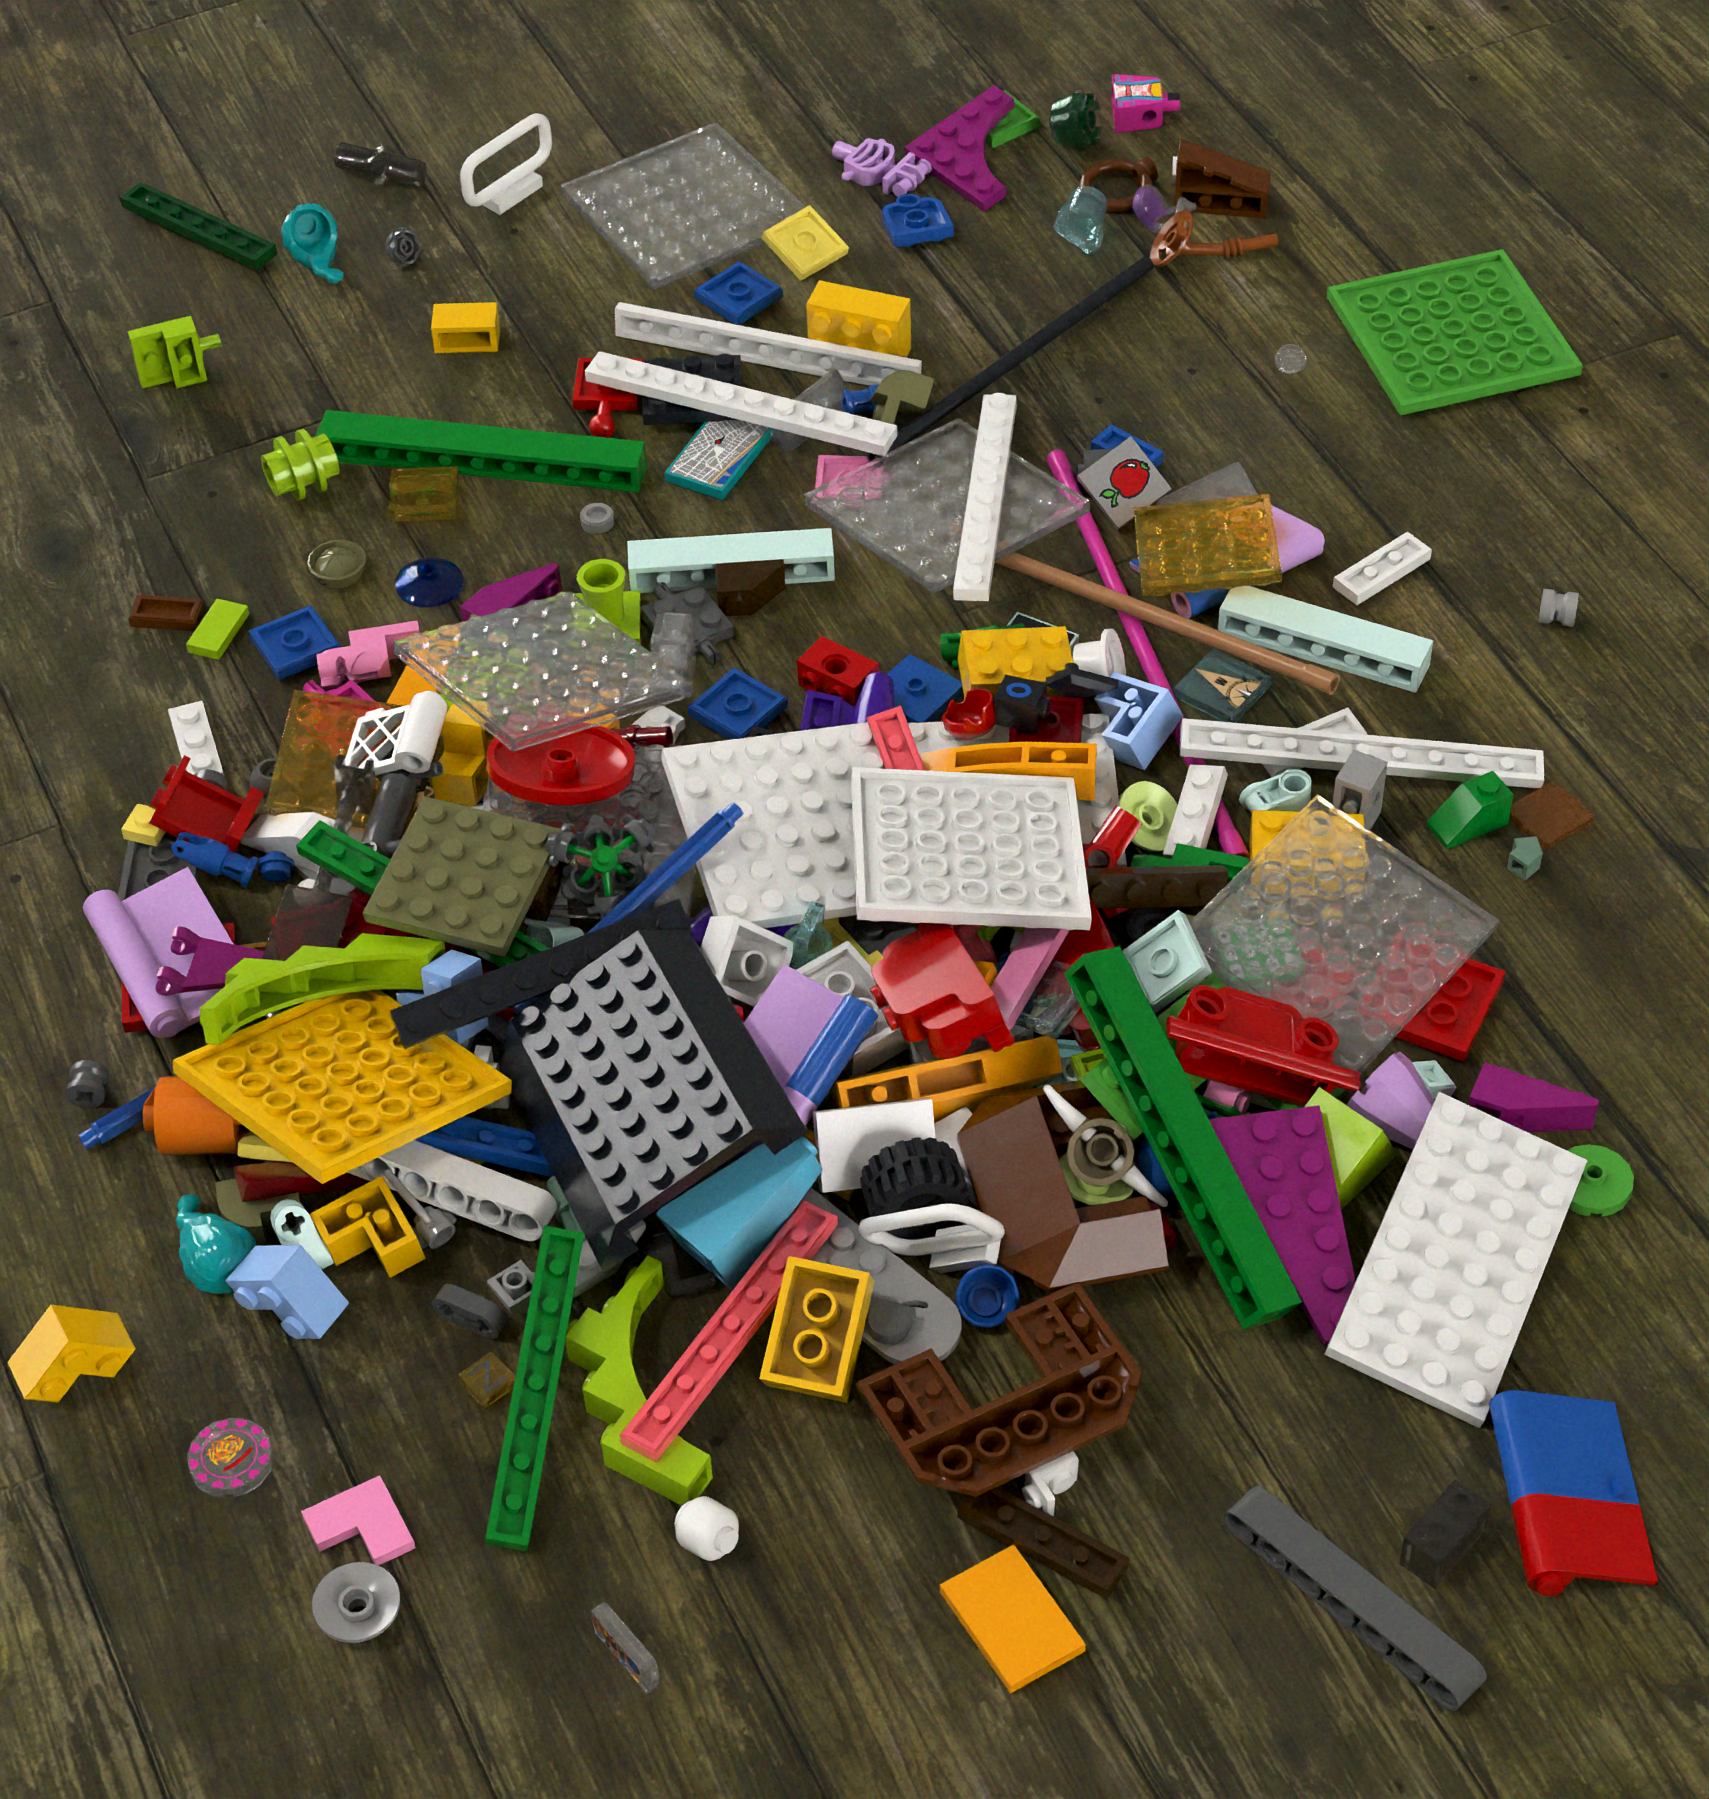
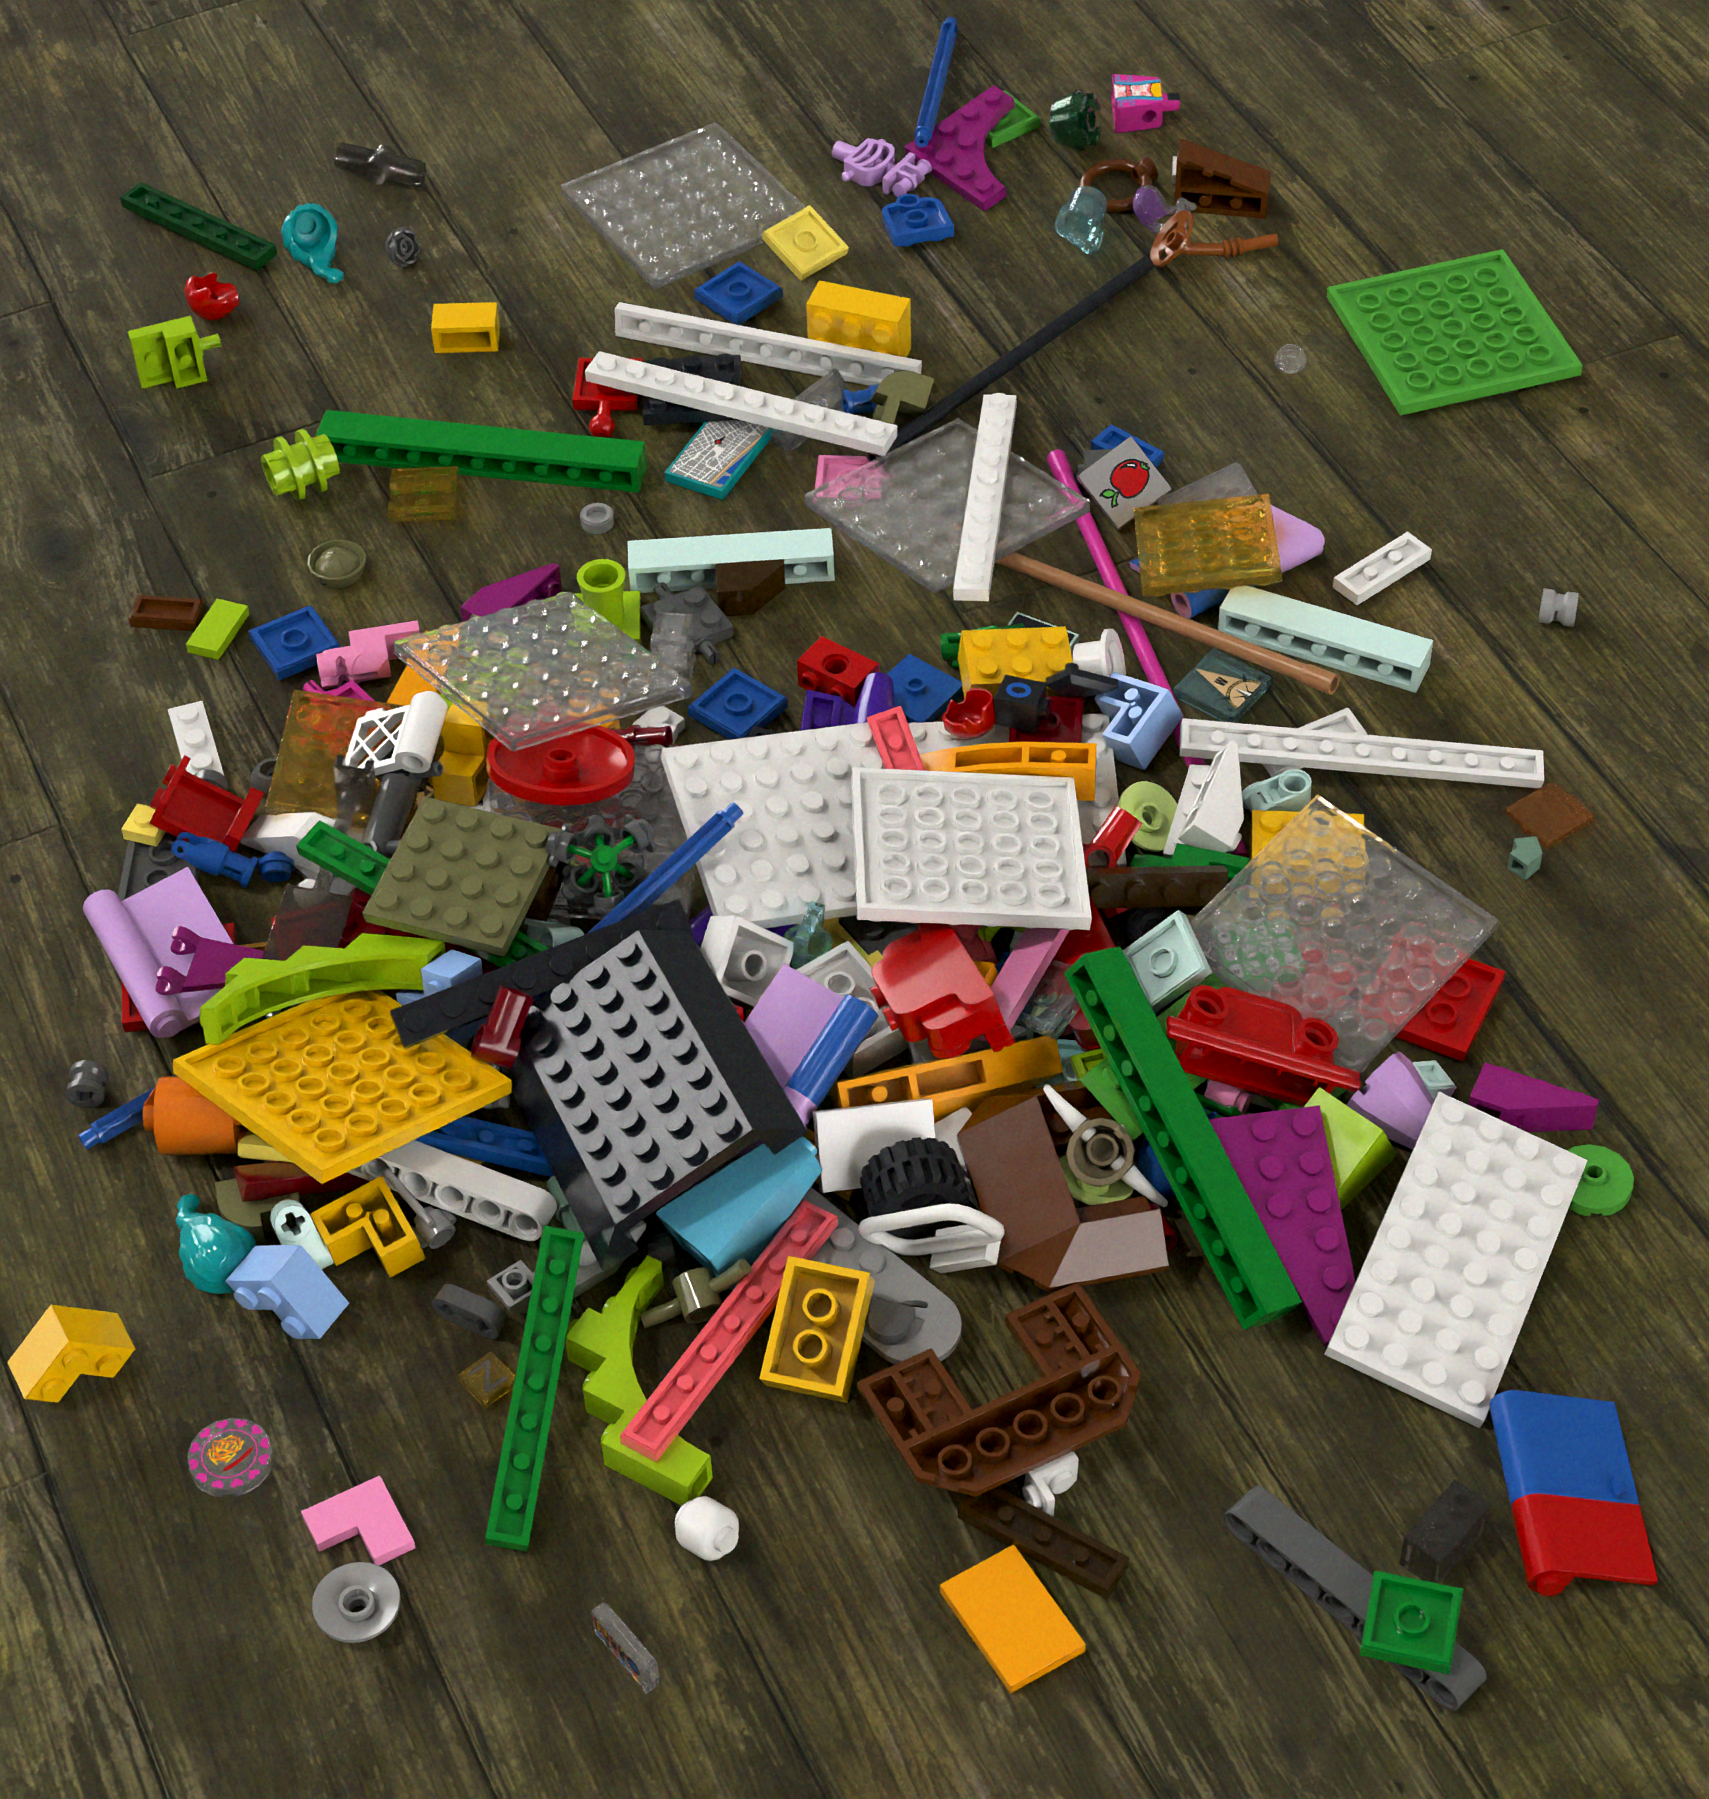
clear blue dish [395,558,463,607] -> none
white bar [460,113,552,215] -> none
blue hair [955,1264,1019,1329] -> none
light grey brick [1331,750,1388,837] -> none
green slope [1426,771,1514,849] -> none
none -> red hair [184,272,239,321]
none -> dark red piece [471,985,533,1070]
none -> olive piece [640,1259,751,1328]
none -> blue piece [914,17,958,147]
none -> white slope [1178,740,1244,854]
none -> green tile [1359,1570,1463,1675]

